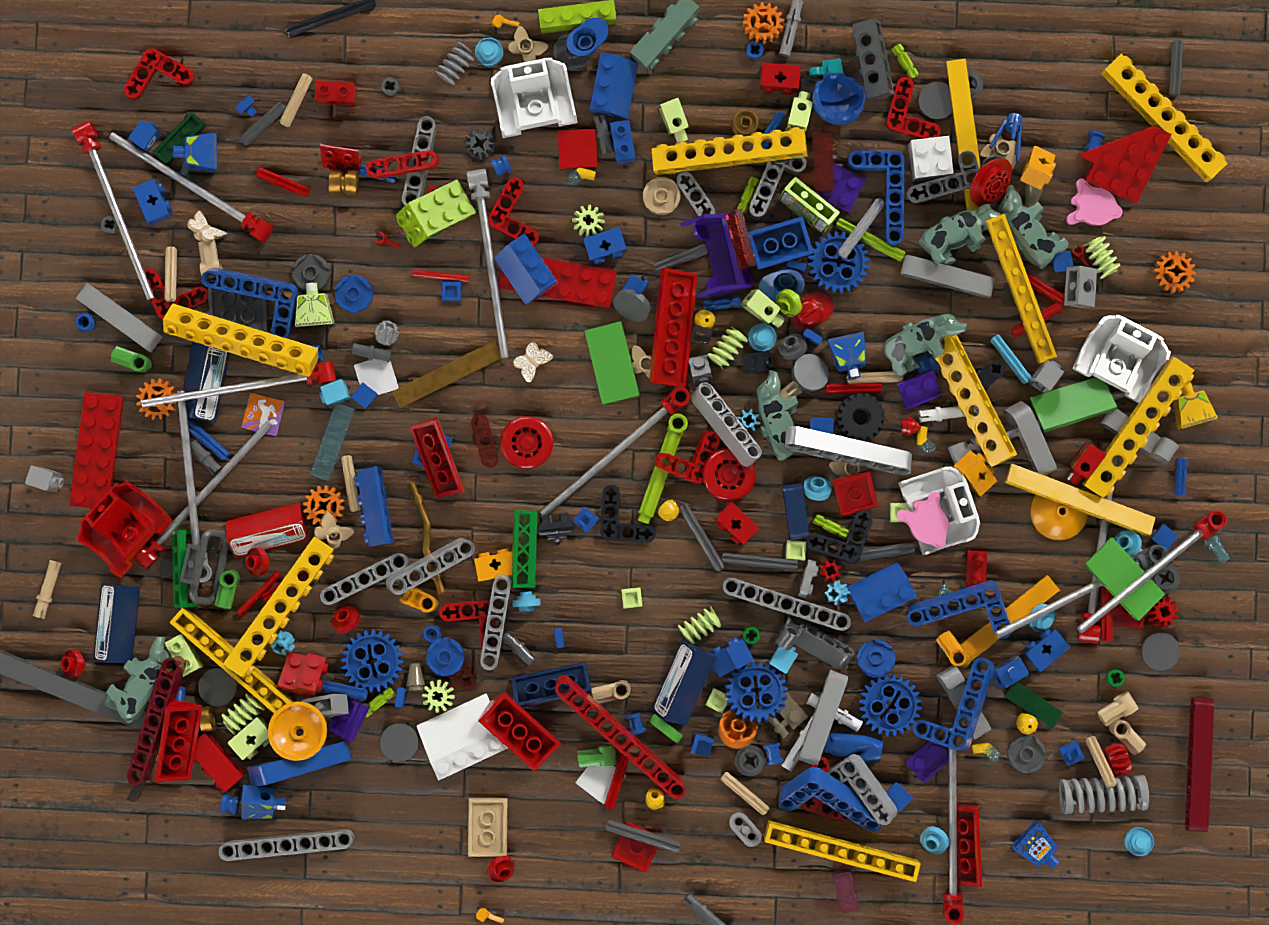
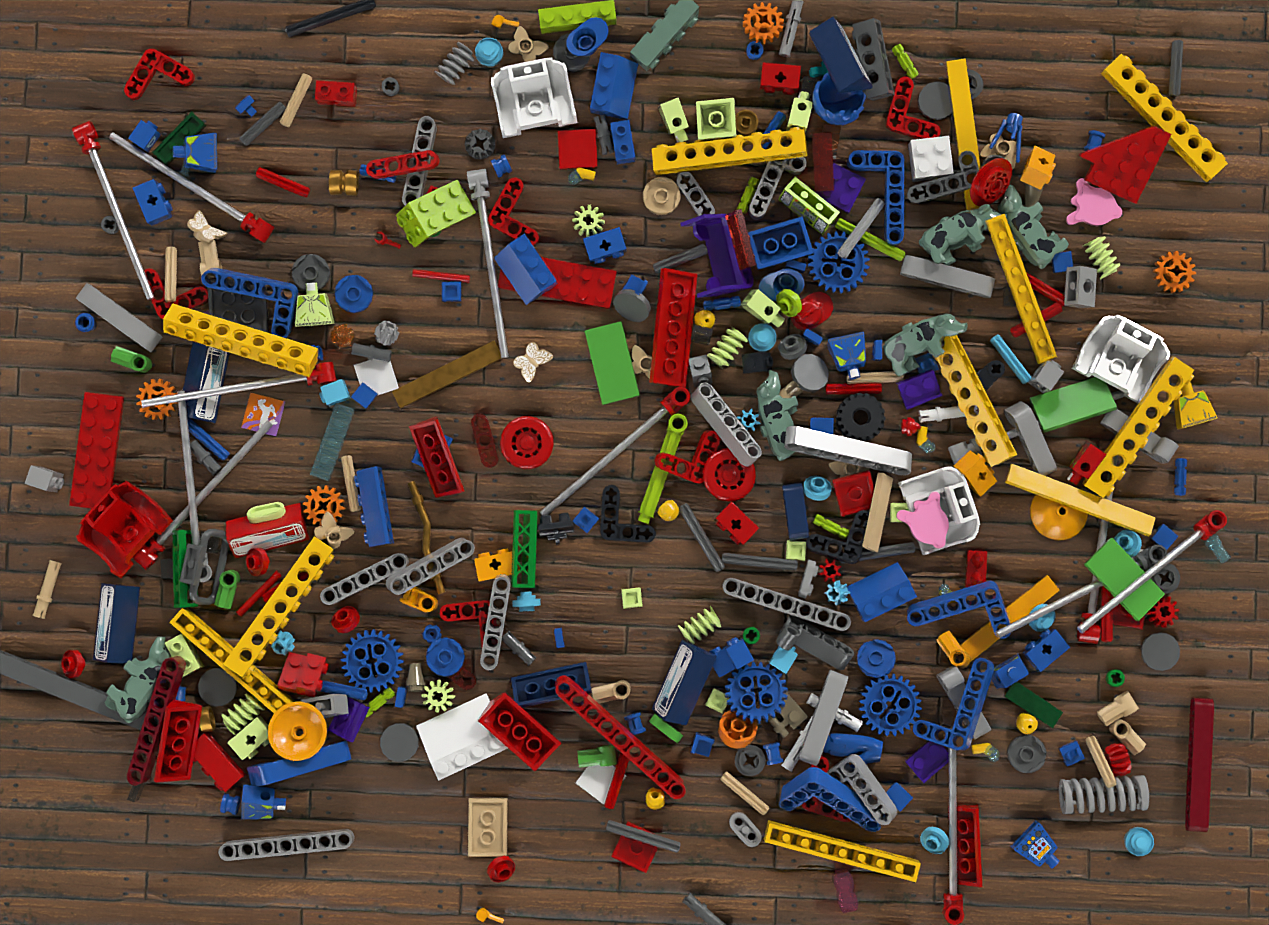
red hinge [320,144,362,173] -> none
red hand [1071,245,1092,268] -> none
none -> yellowish green tile [247,502,286,523]
none -> clear orange gear [330,324,354,348]
none -> yellowish green slope [696,98,737,140]
none -> dark blue slope [809,16,873,93]
none -> tan tile [862,473,893,552]
none -> blue tile [872,340,882,361]

